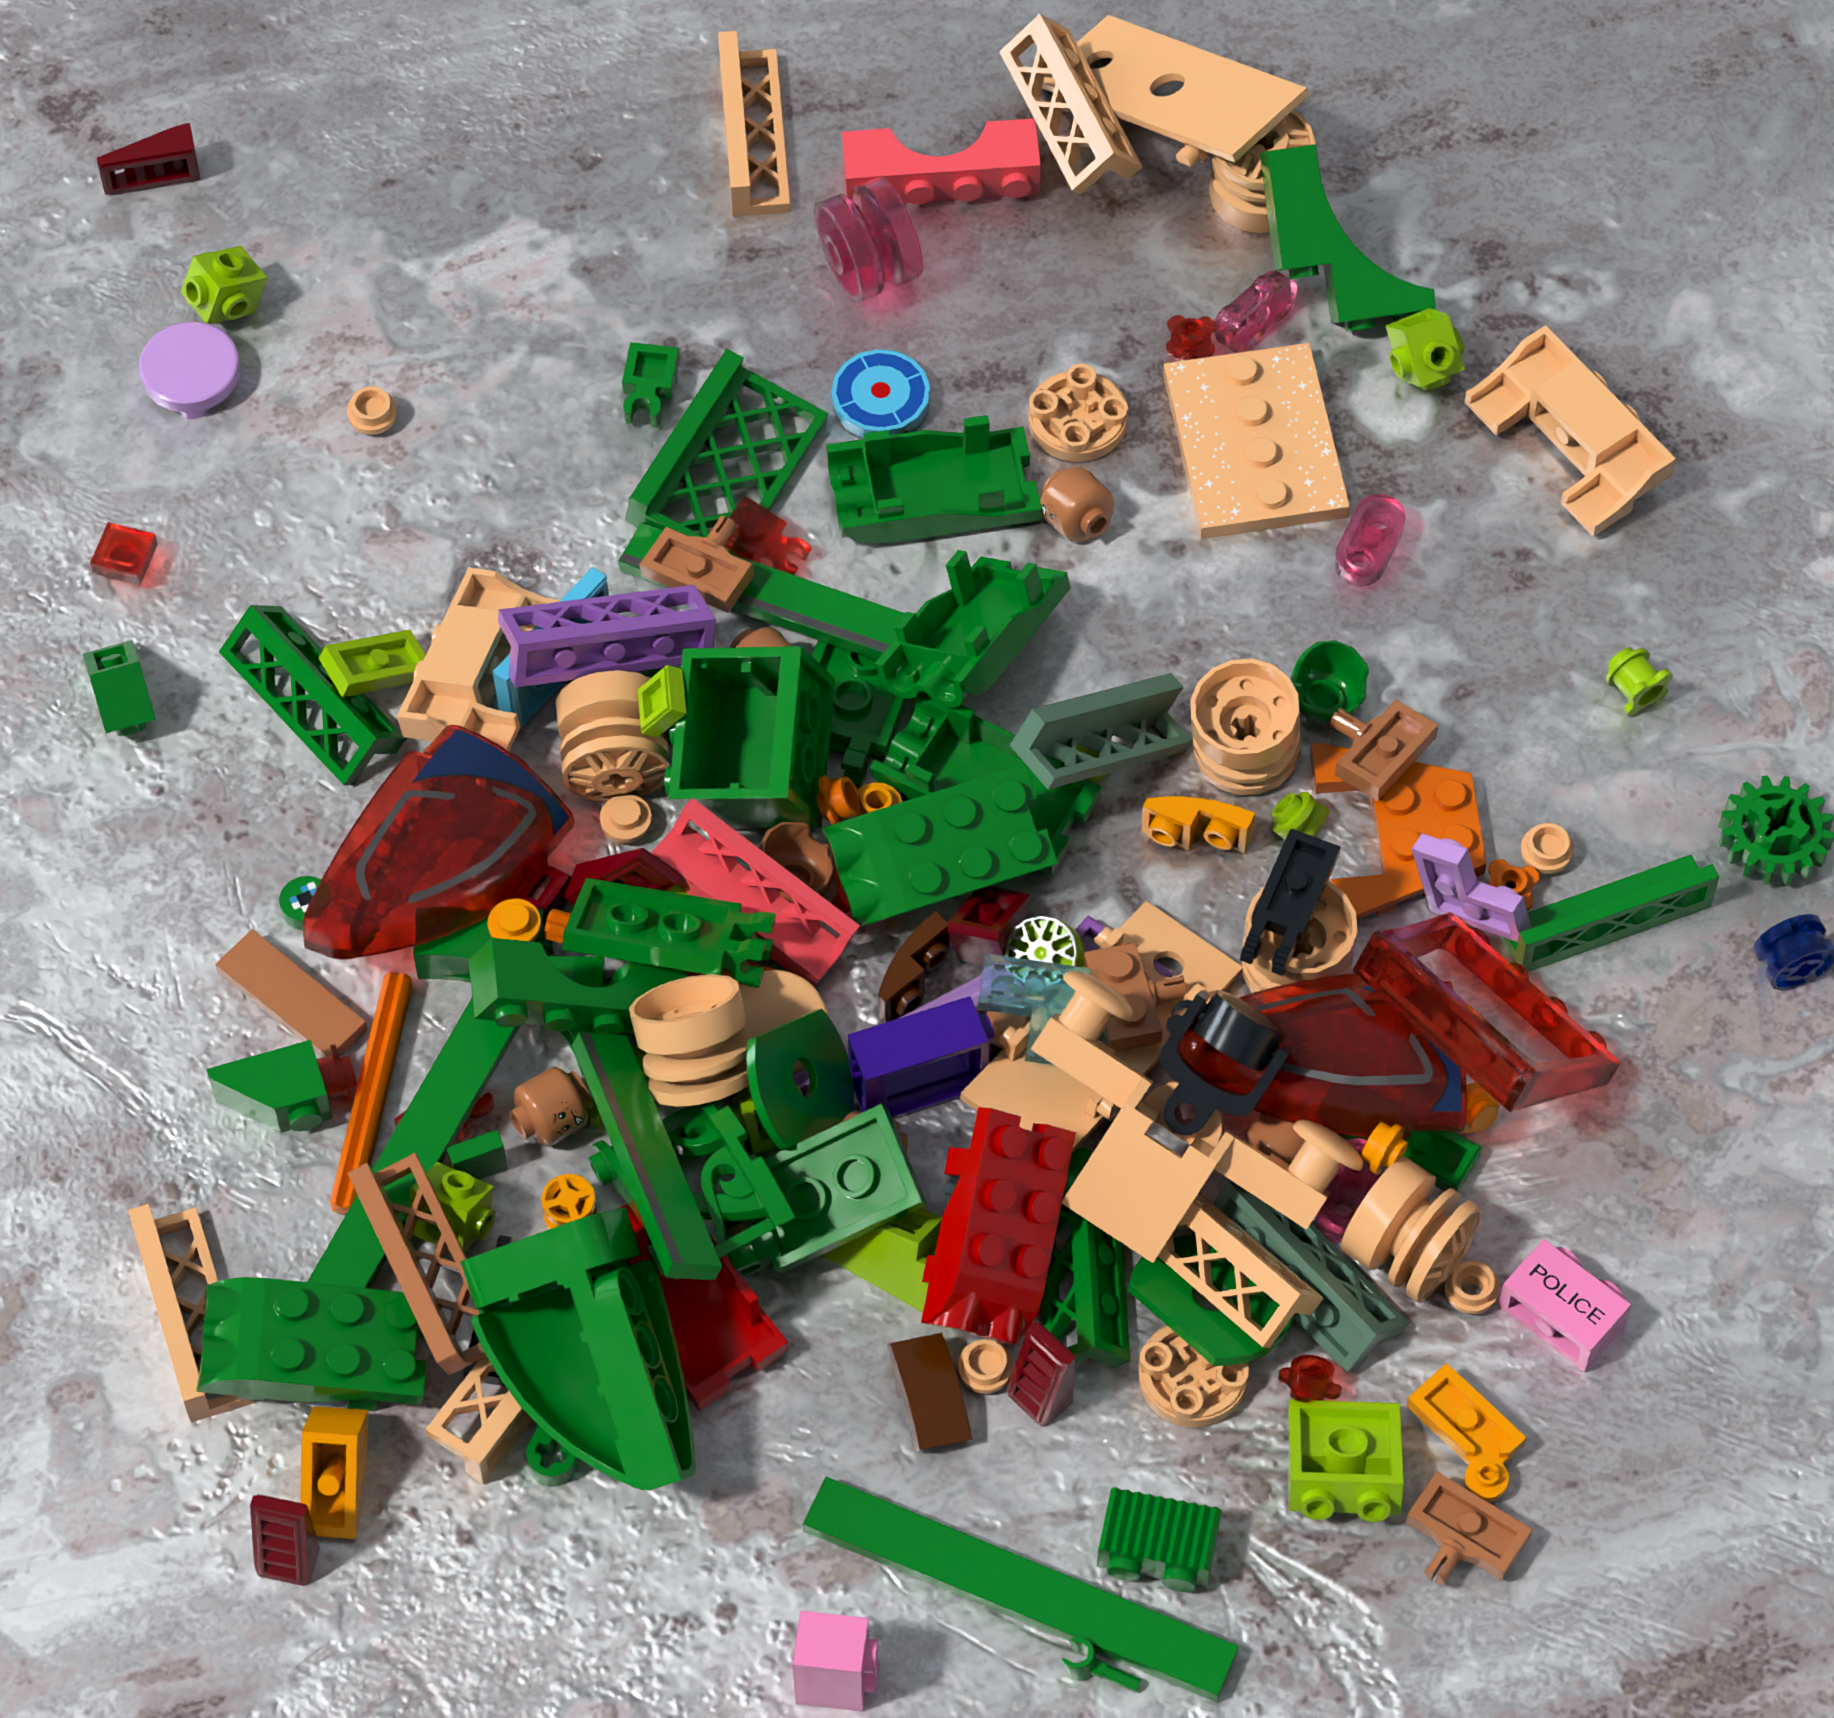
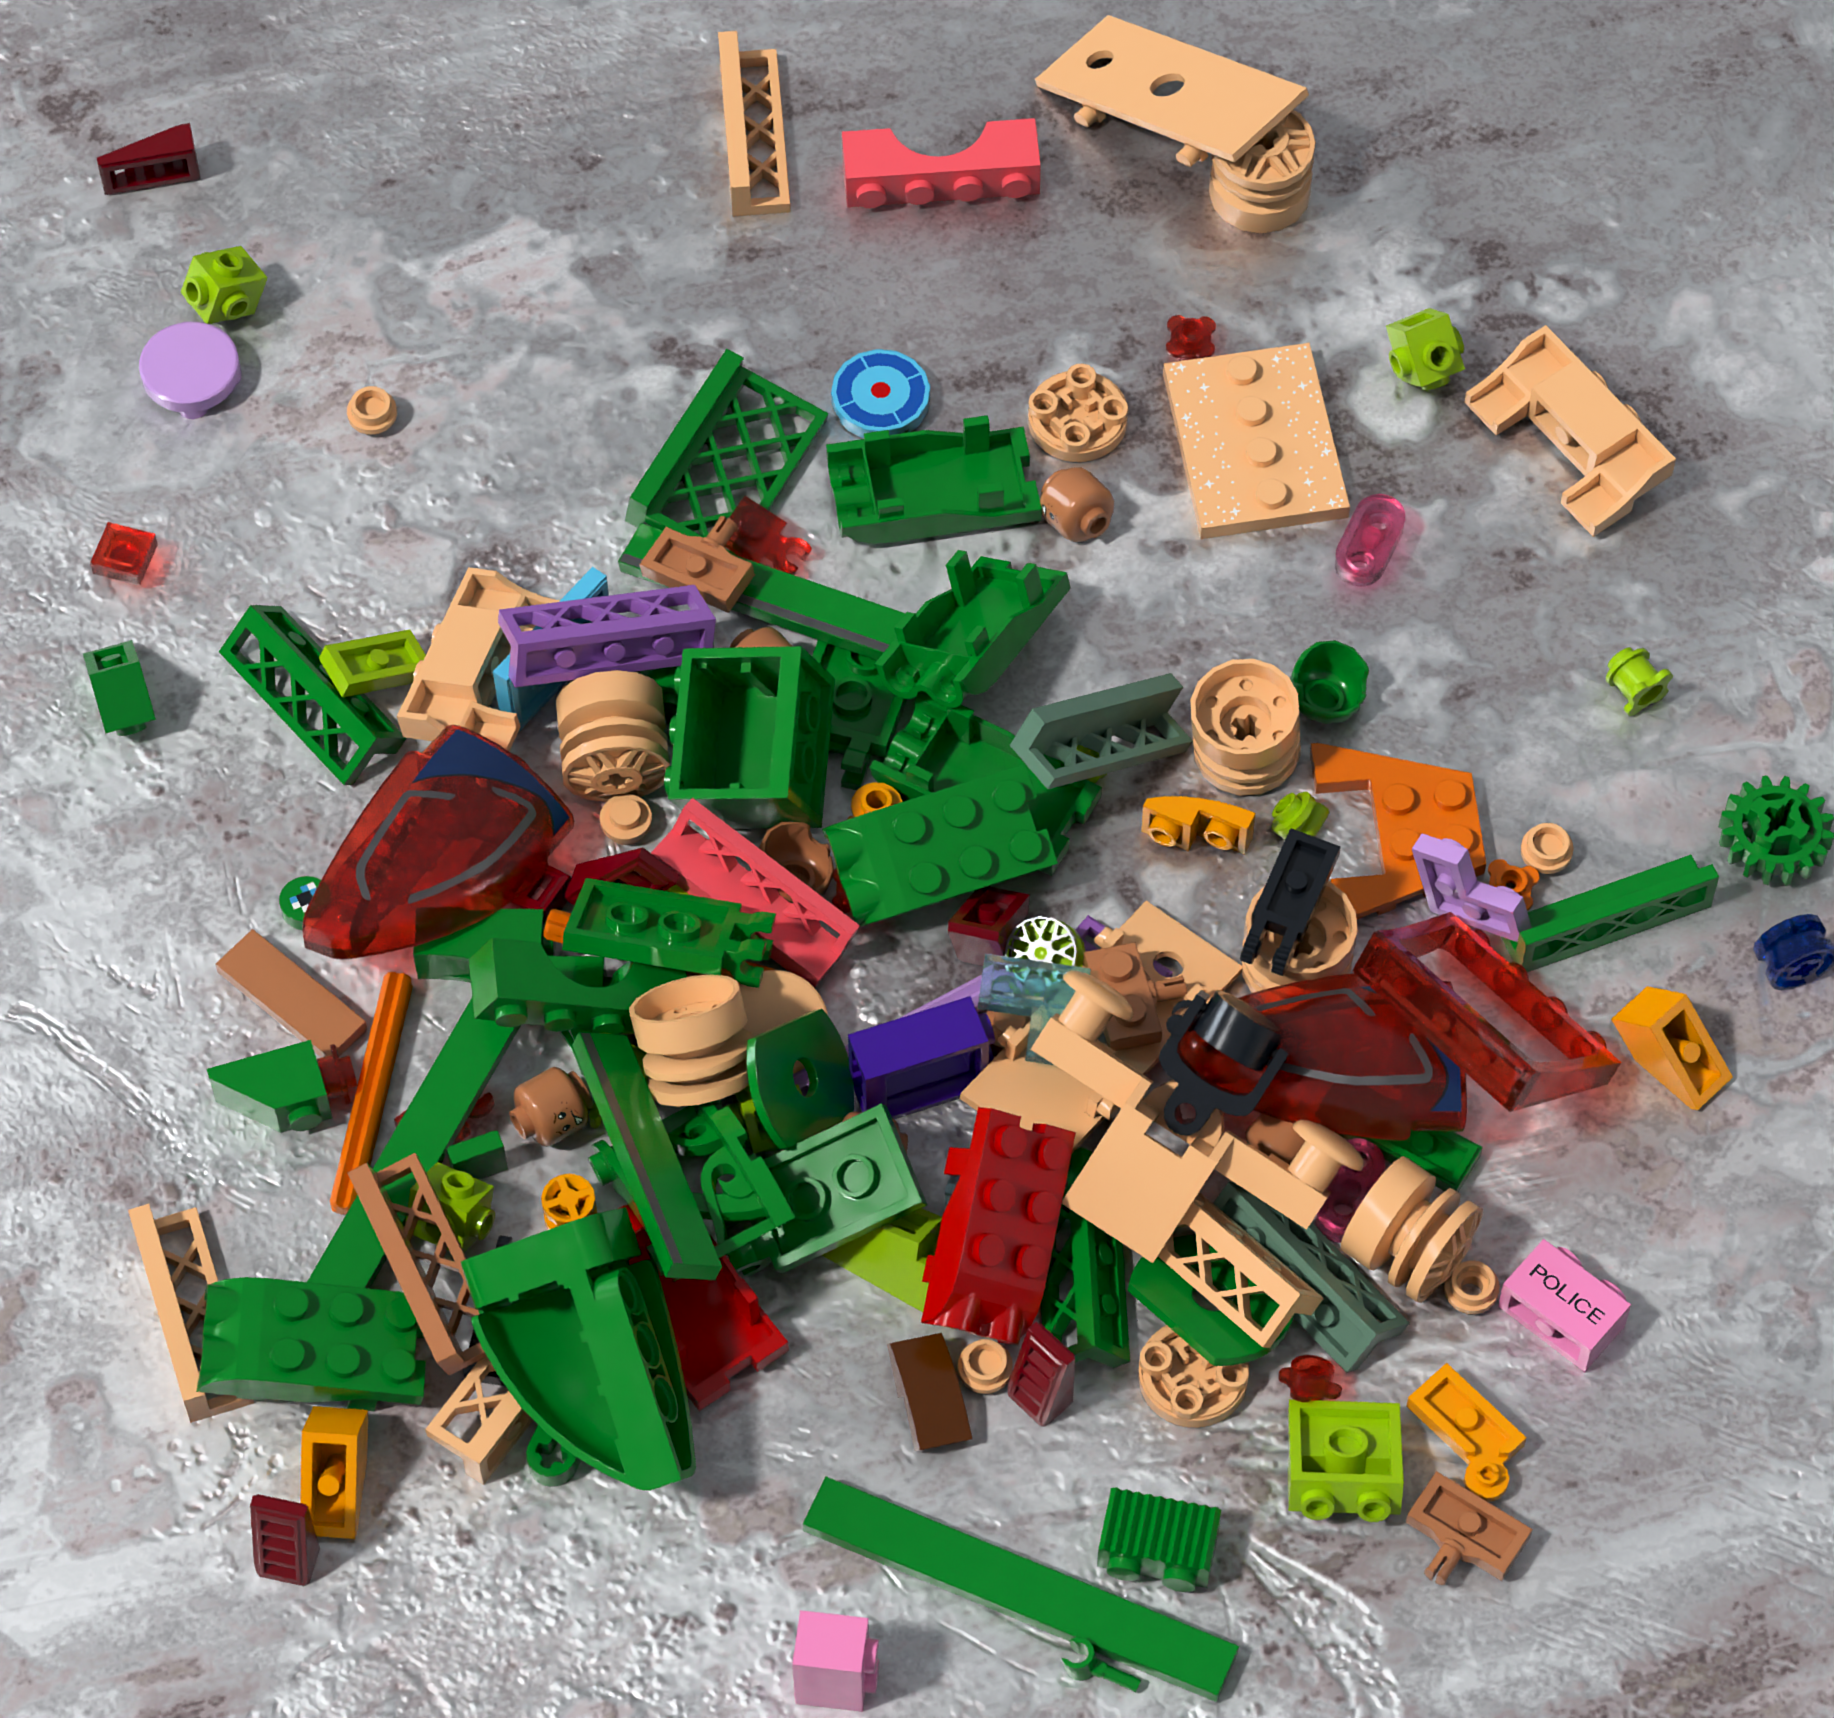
light orange plate [488,899,541,942] -> none
green plate [622,342,680,427] -> none
lime tile [637,665,687,738] -> none
clear pink wheel [814,177,924,302] -> none
orange plate [816,775,862,825] -> none
reddish brown slope [878,911,950,1023] -> none
light nougat fence [999,14,1143,195] -> none
clear pink plate [1215,270,1297,353] -> none
green arch [1260,144,1436,331] -> none
nougat plate [1330,700,1439,801] -> none
light orange plate [1361,1122,1408,1175] -> none
light orange plate [1449,1082,1501,1133] -> none
none -> light orange slope [1611,986,1733,1111]

